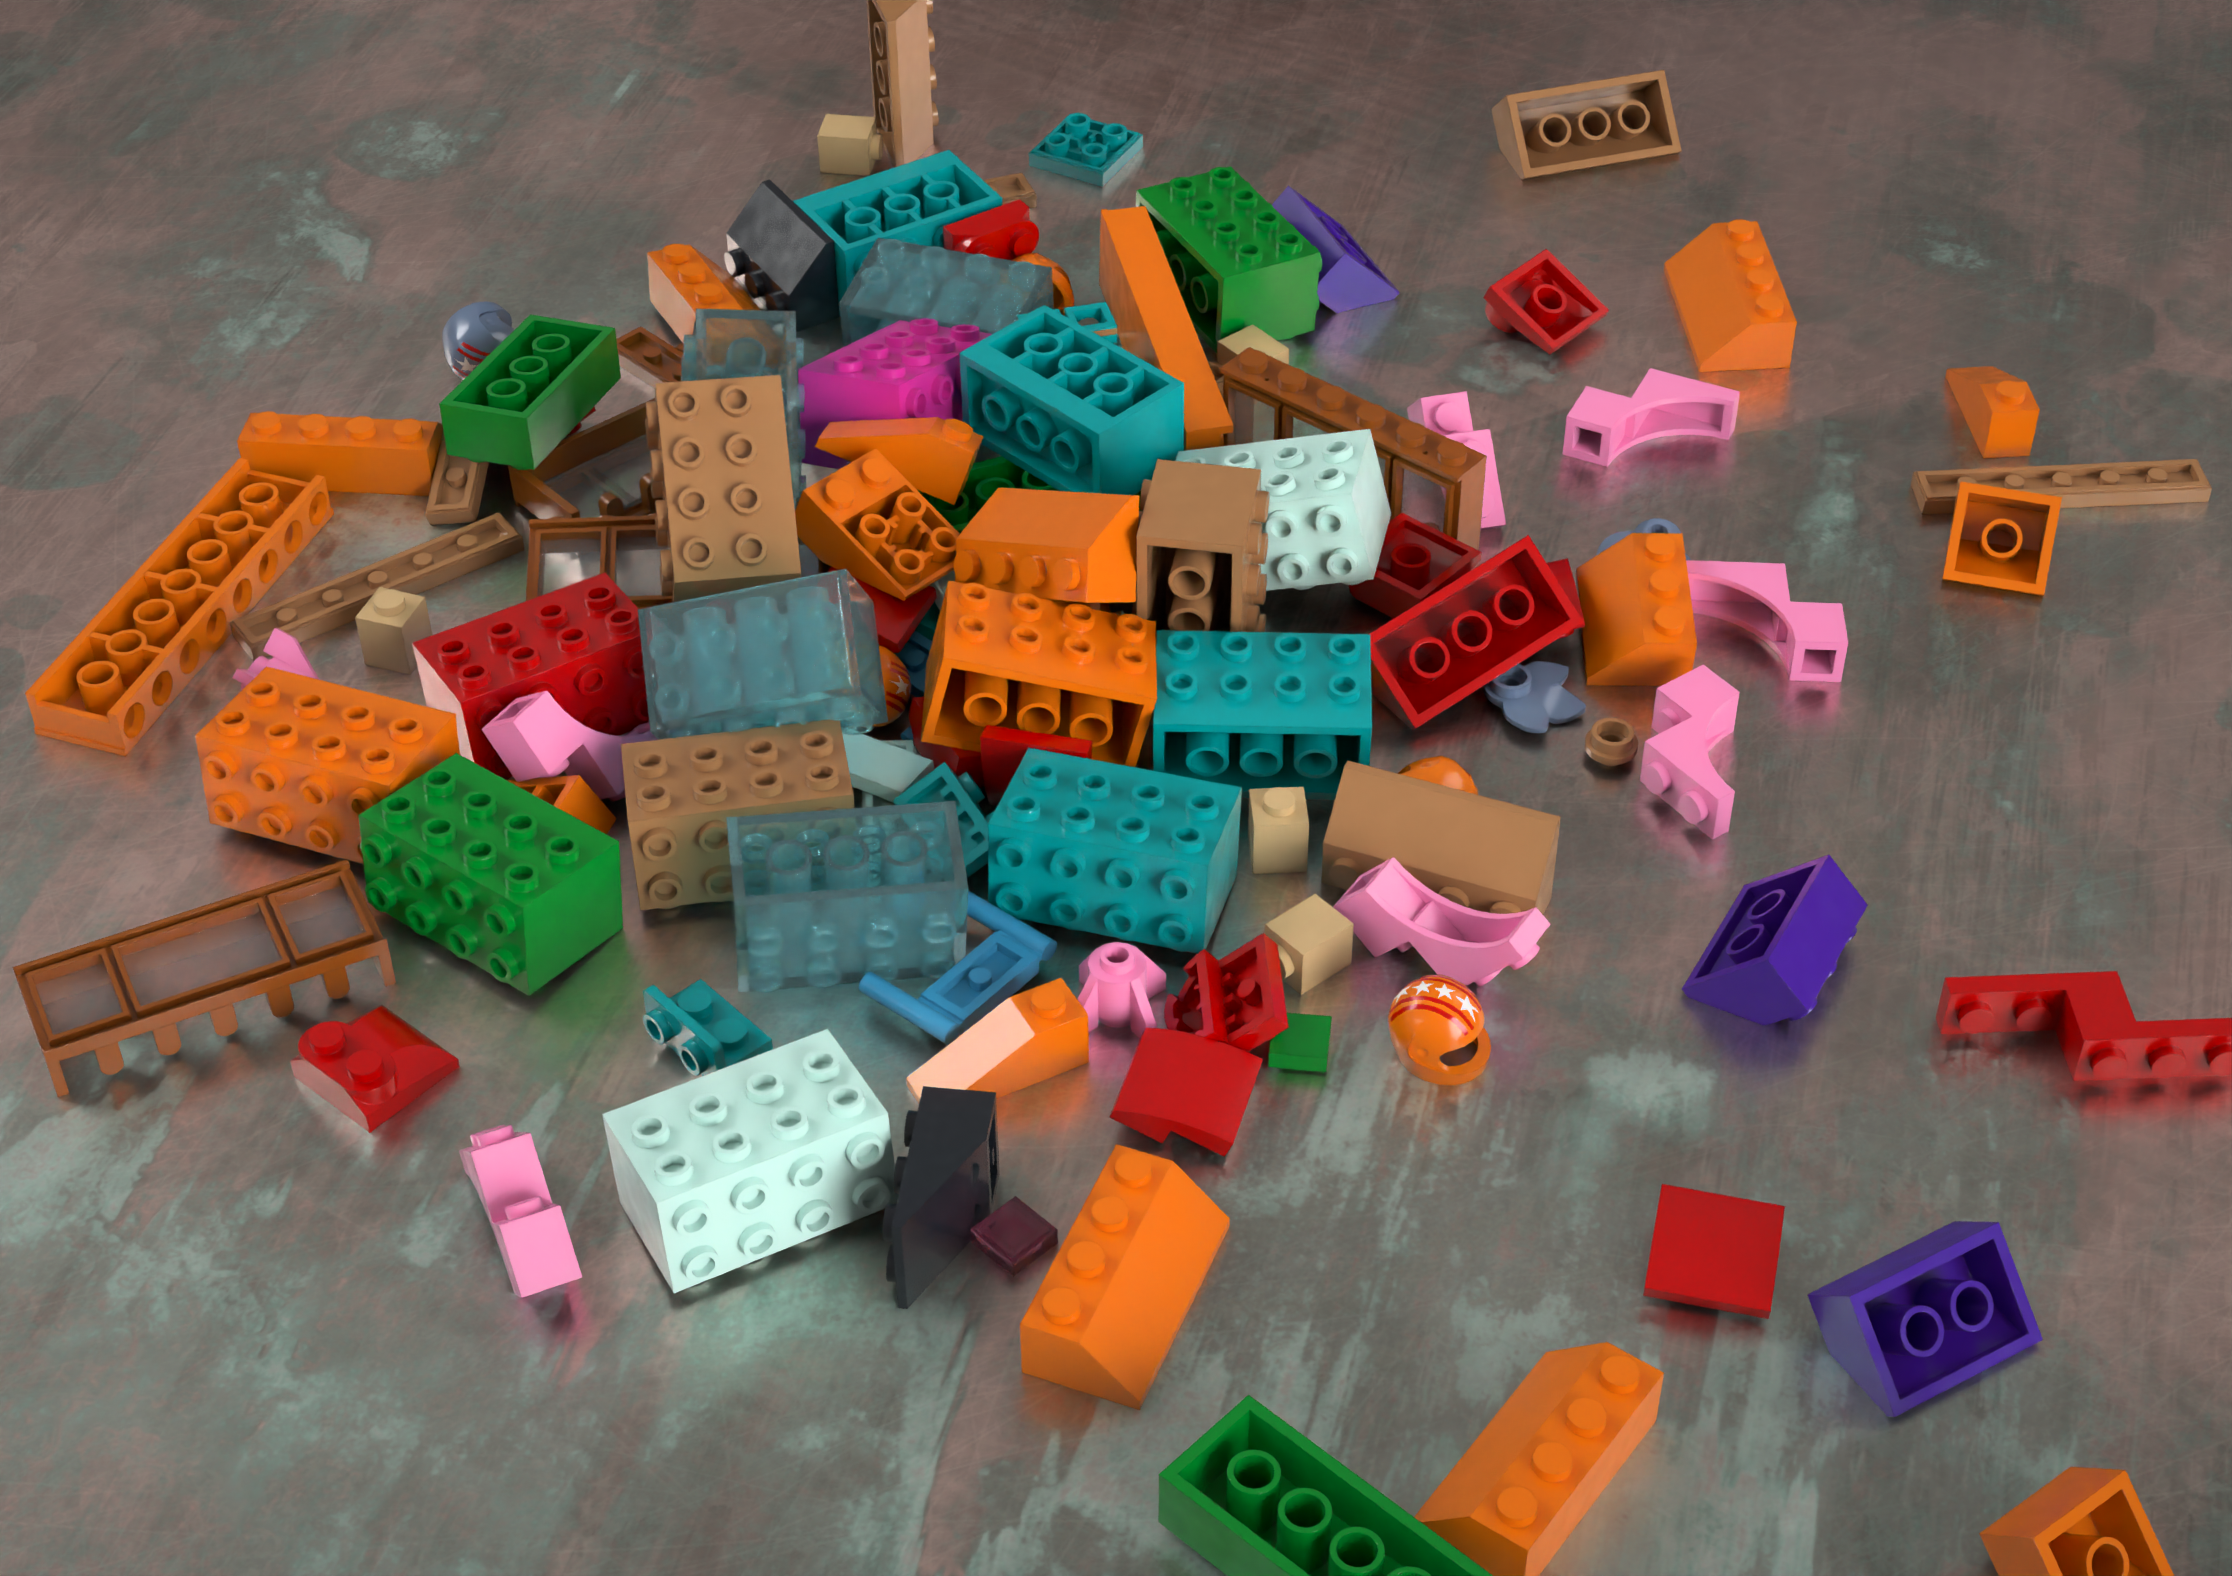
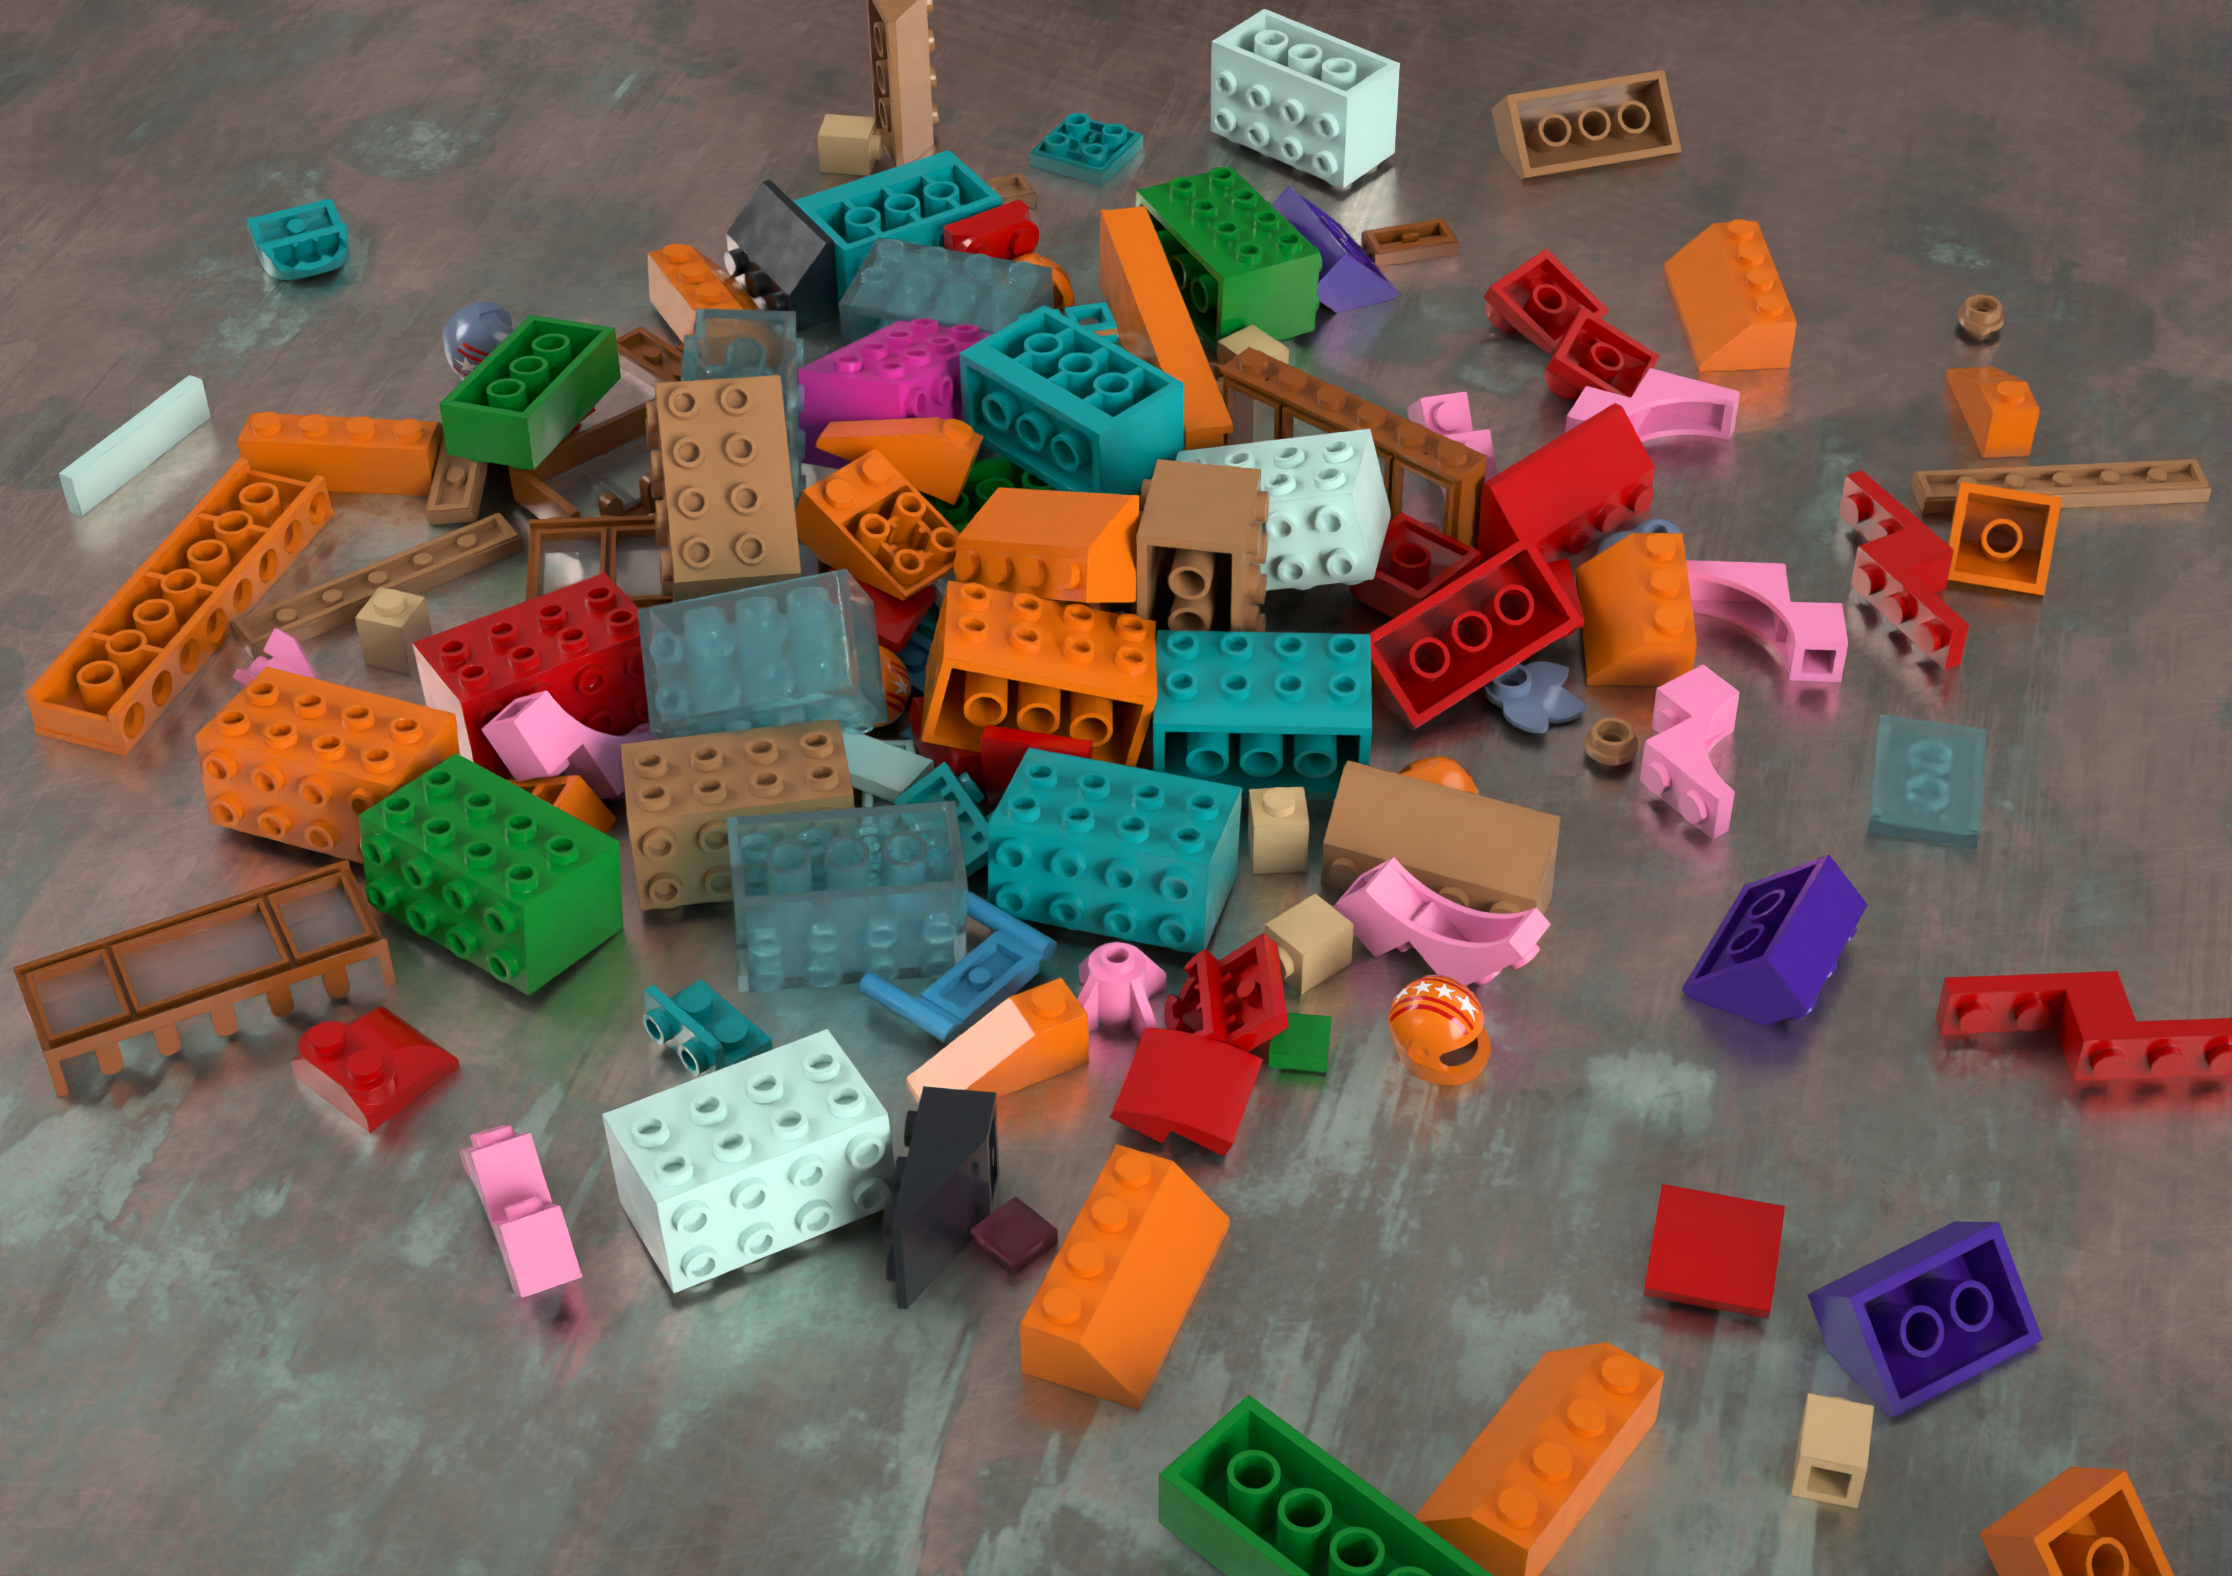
none -> light aqua tile [59,375,211,517]
none -> teal slope [246,198,349,280]
none -> light aqua brick [1210,9,1400,188]
none -> dark orange tile [1361,218,1459,267]
none -> red slope [1477,403,1655,565]
none -> red slope [1543,307,1660,399]
none -> tan brick [1791,1393,1874,1509]
none -> red bracket [1839,470,1969,670]
none -> clear light blue tile [1867,714,1987,849]
none -> medium nougat plate [1957,294,2005,335]

